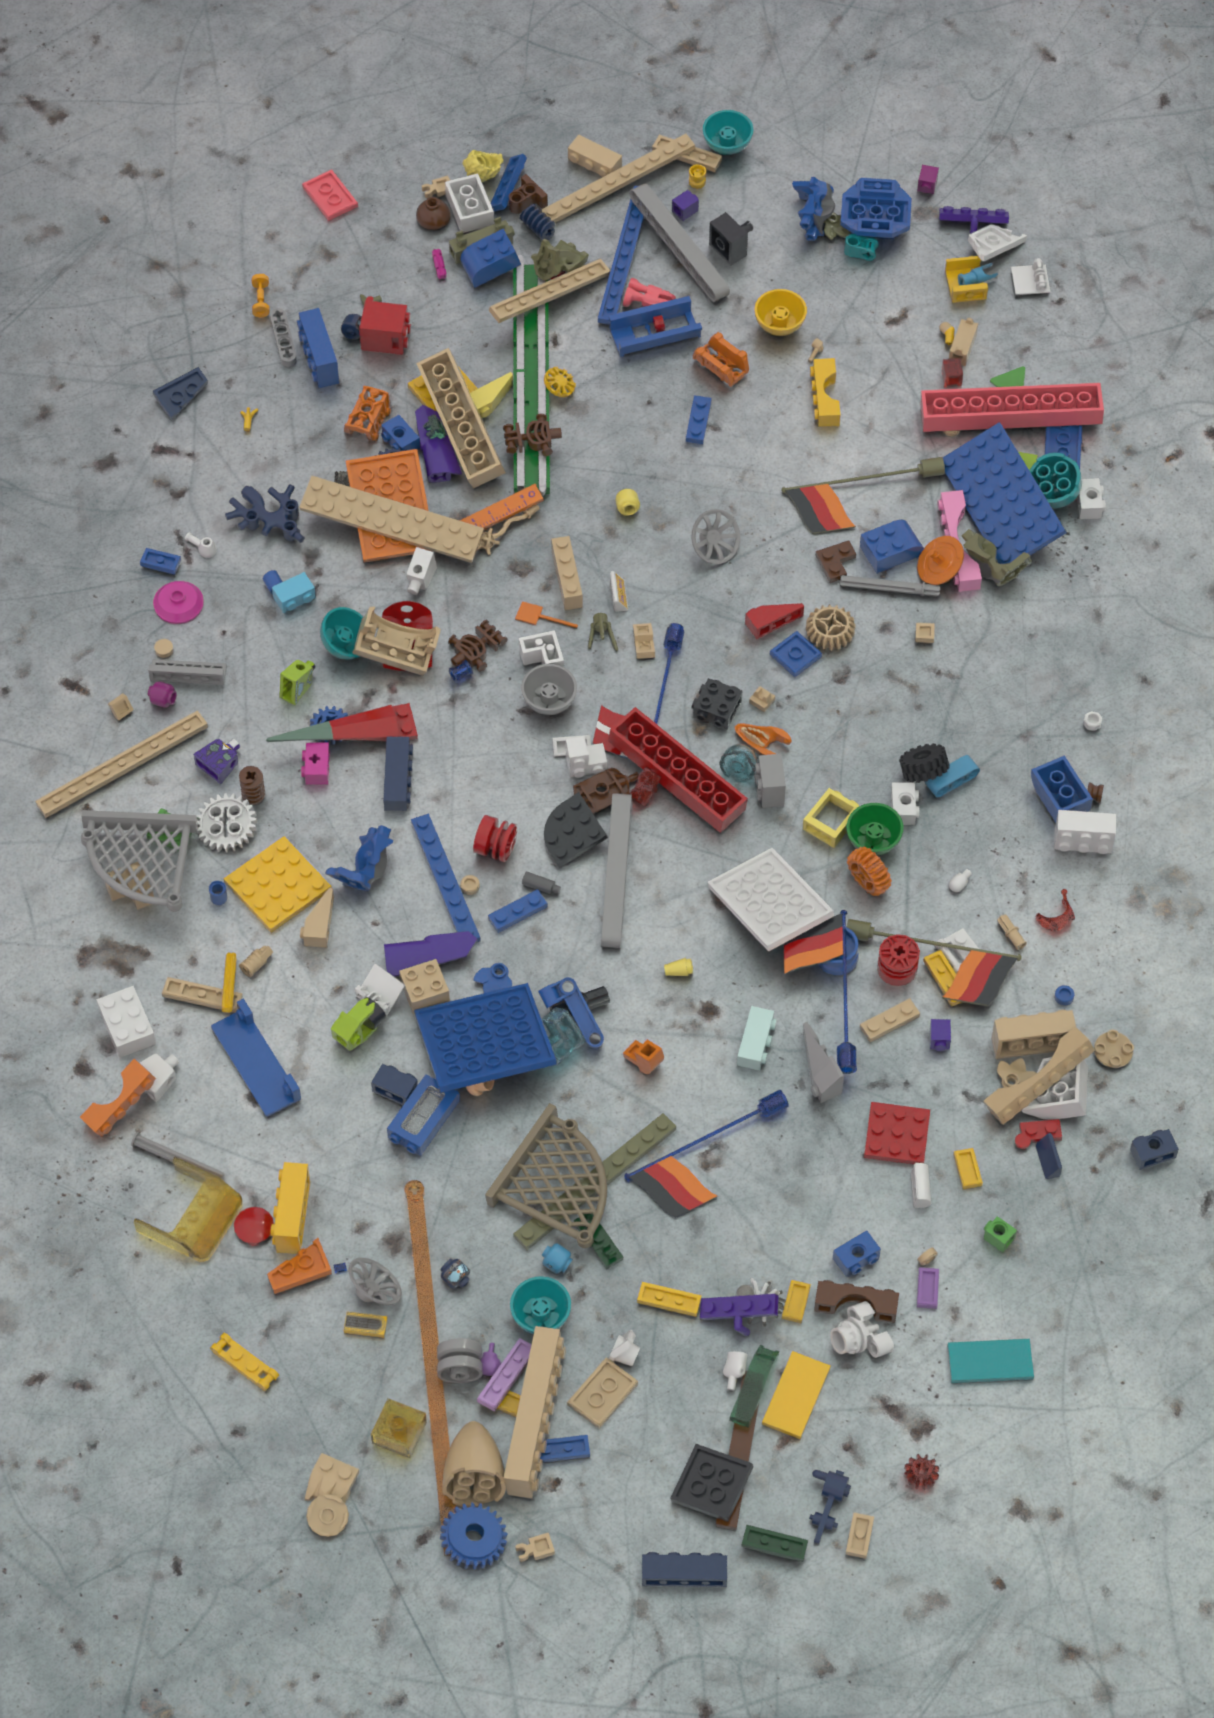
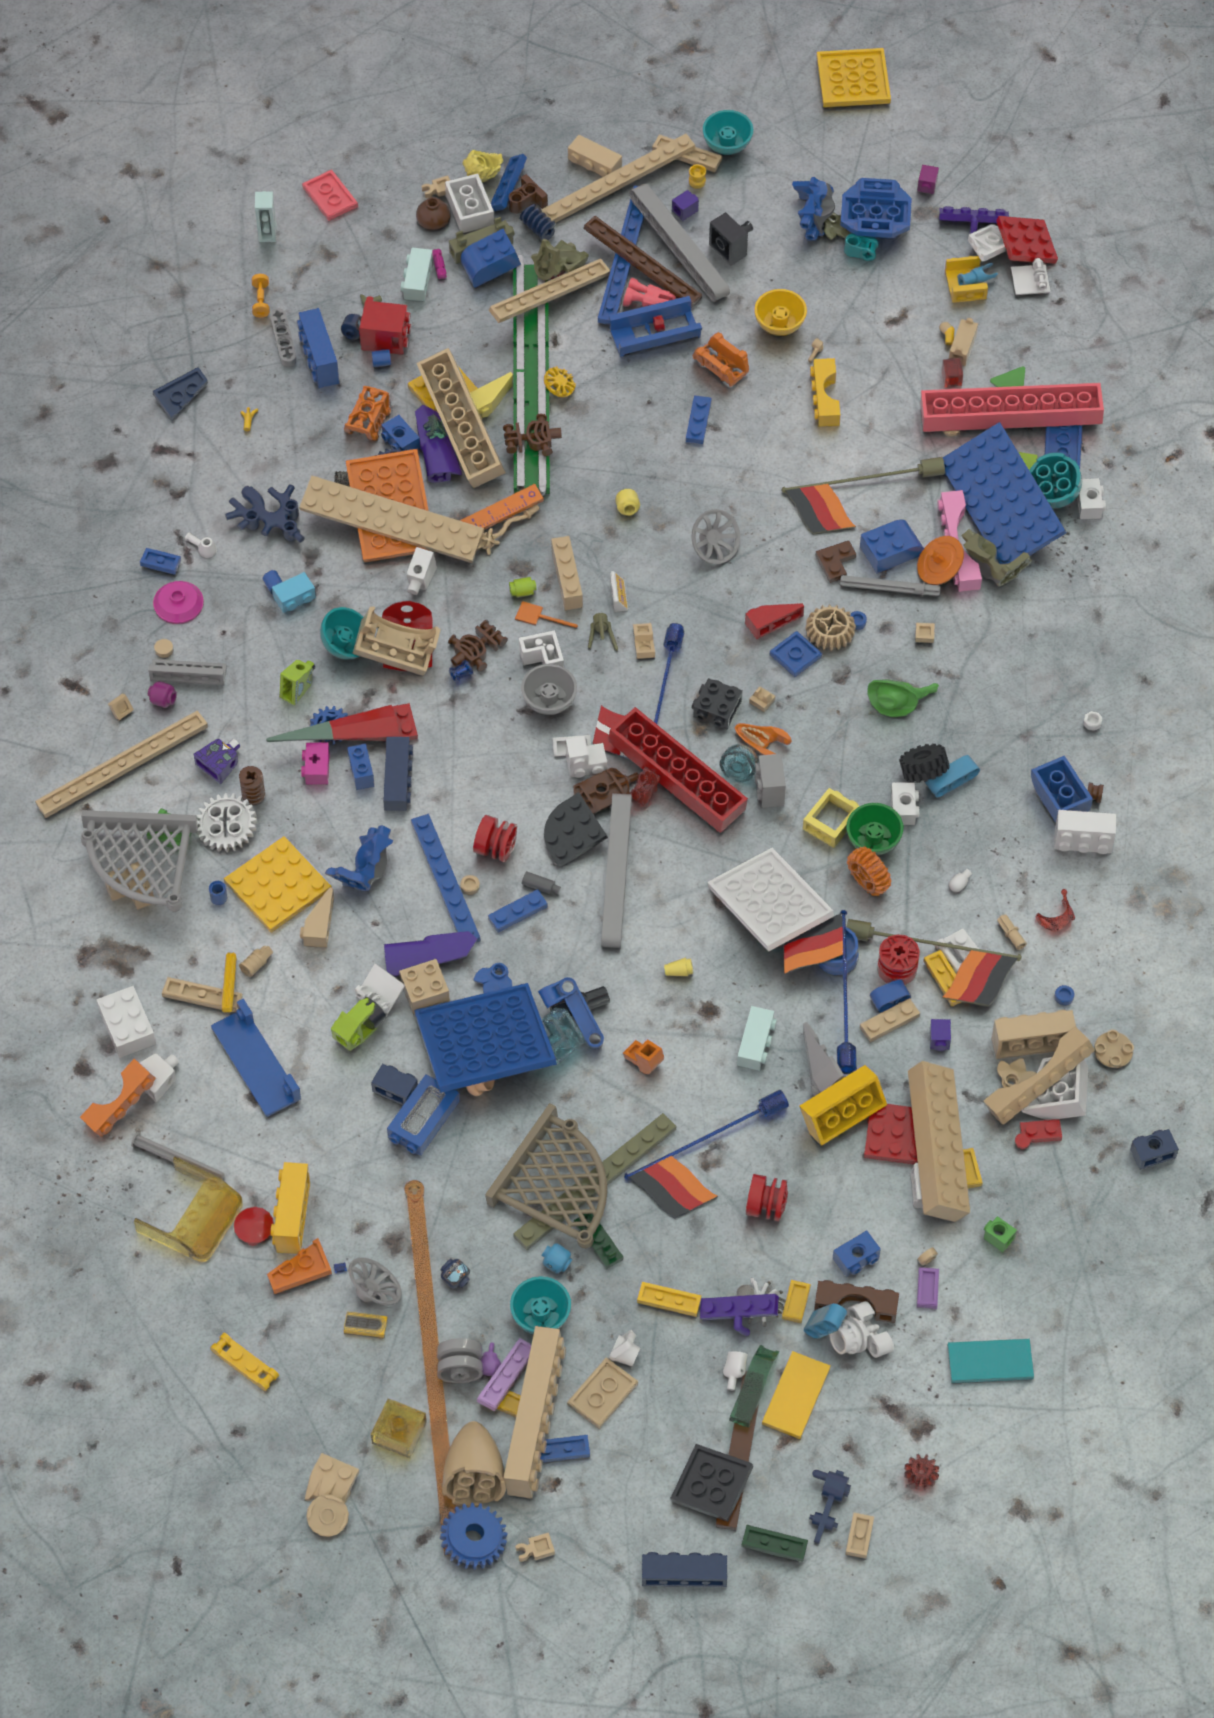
dark blue slope [1036,1133,1062,1179] -> none
none -> light aqua brick [255,191,277,242]
none -> blue brick [347,744,375,790]
none -> blue beam [372,349,391,367]
none -> light aqua brick [401,248,433,302]
none -> lime brick [509,577,537,598]
none -> reddish brown tile [583,216,702,308]
none -> red wheel [746,1174,788,1221]
none -> yellow brick [799,1065,887,1146]
none -> dark azure beam [804,1303,847,1339]
none -> yellow plate [816,48,891,107]
none -> blue tile [851,611,867,630]
none -> bright green hat [867,679,939,717]
none -> blue beam [869,979,911,1013]
none -> tan brick [908,1061,970,1222]
none -> red plate [996,216,1058,264]

